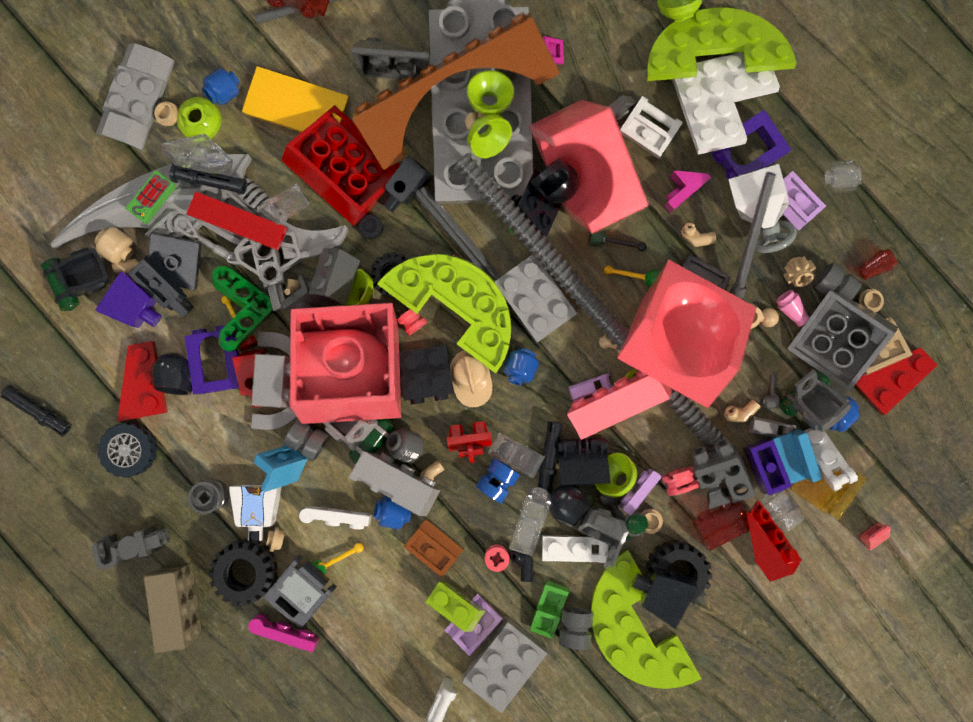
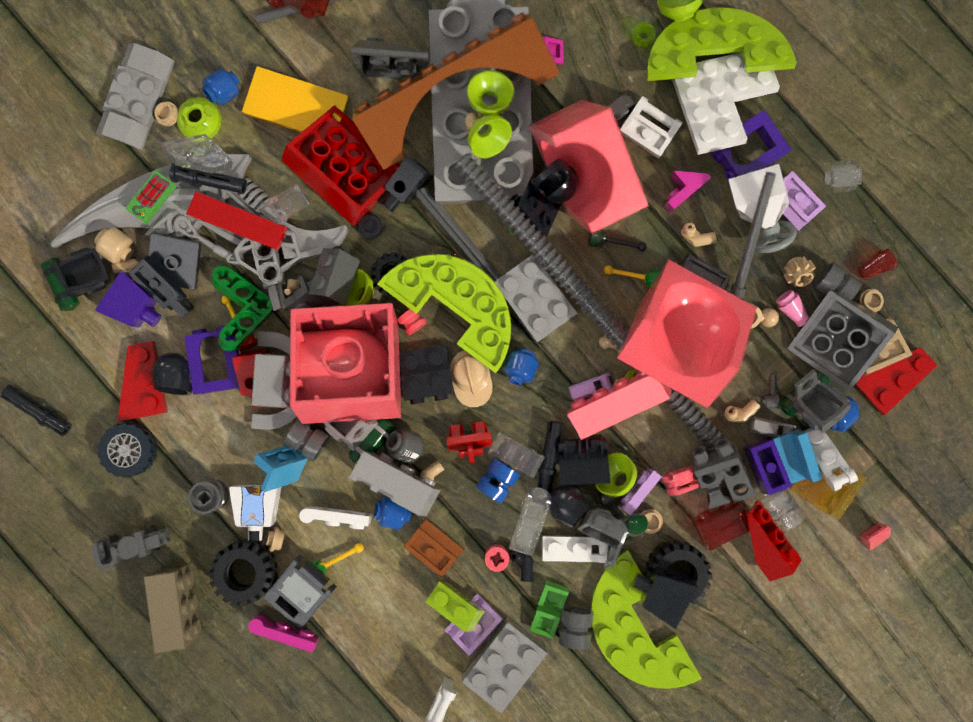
none -> clear neon green plate [631,22,656,47]

